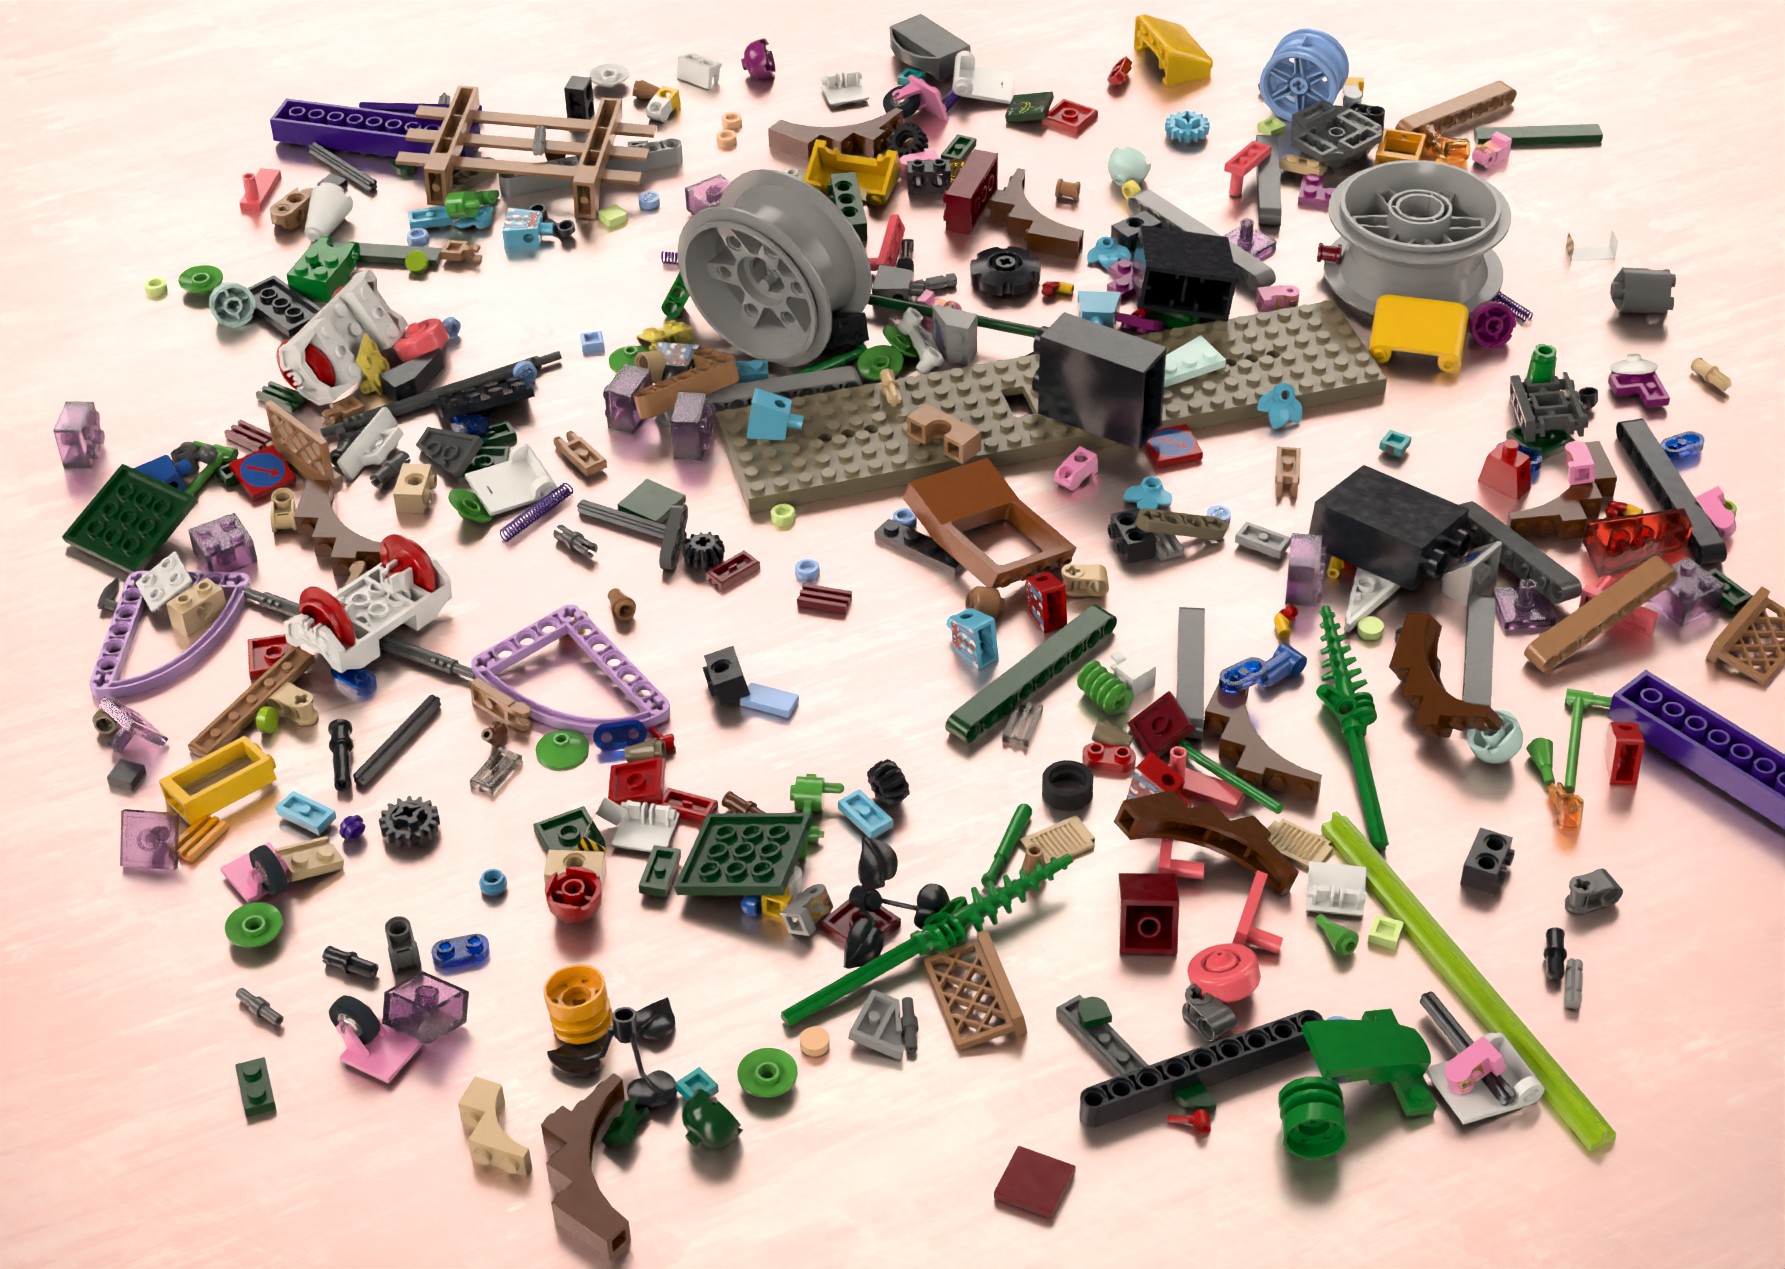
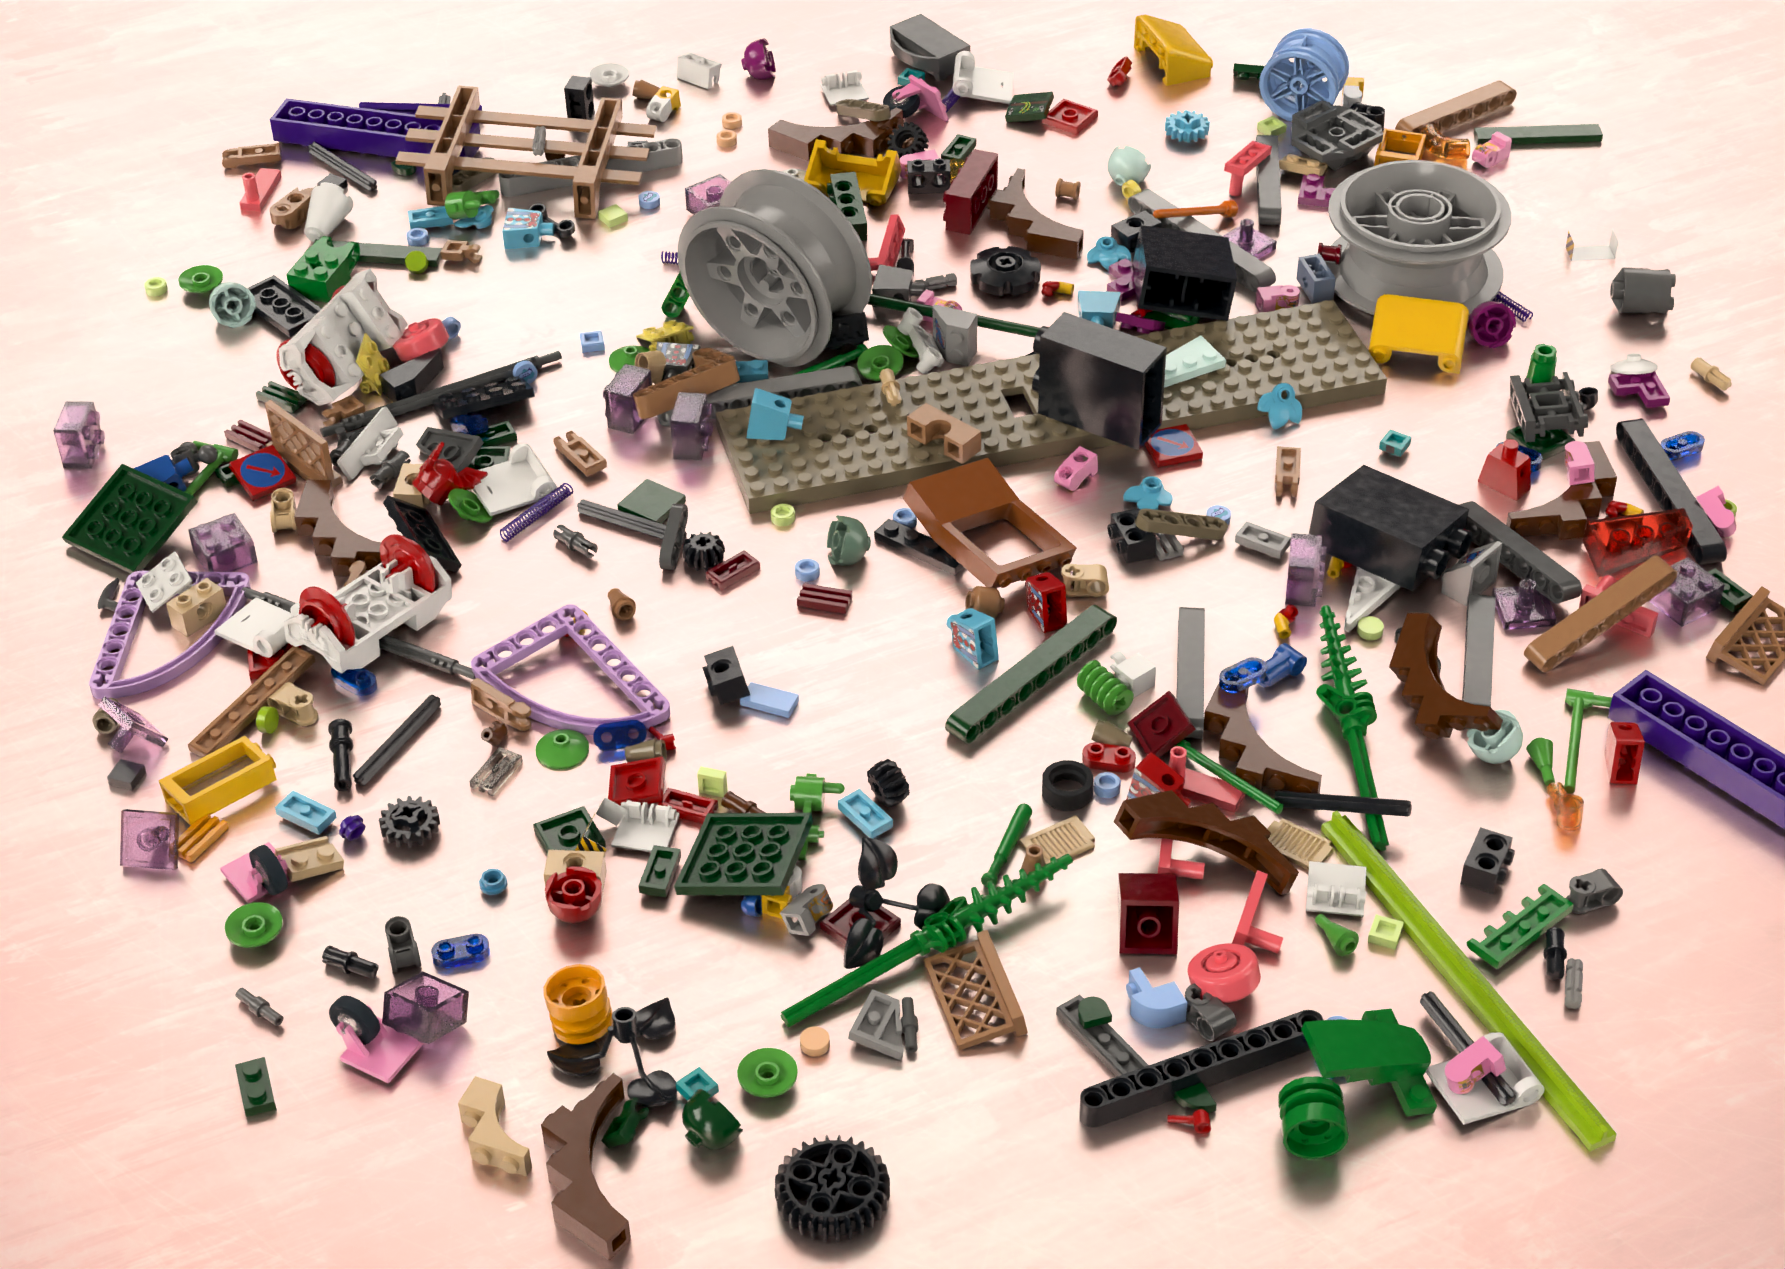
dark red tile [994,1145,1076,1219] -> none
clear smoke tile [1002,700,1043,747] -> none
none -> white door [214,598,299,658]
none -> medium nougat hinge [222,143,281,169]
none -> black plate [383,496,462,573]
none -> red helmet [412,442,488,506]
none -> yellowish green tile [697,766,728,798]
none -> black gear [774,1134,890,1242]
none -> sand green cylinder [827,515,871,566]
none -> dark tan beam [835,99,891,121]
none -> light blue tile [1093,772,1121,798]
none -> light blue brick [1126,967,1187,1029]
none -> orange piece [1153,200,1238,219]
none -> dark green plate [1233,63,1264,81]
none -> black axle [1274,790,1412,817]
none -> sand blue brick [1296,253,1336,304]
none -> green hinge [1466,884,1574,970]

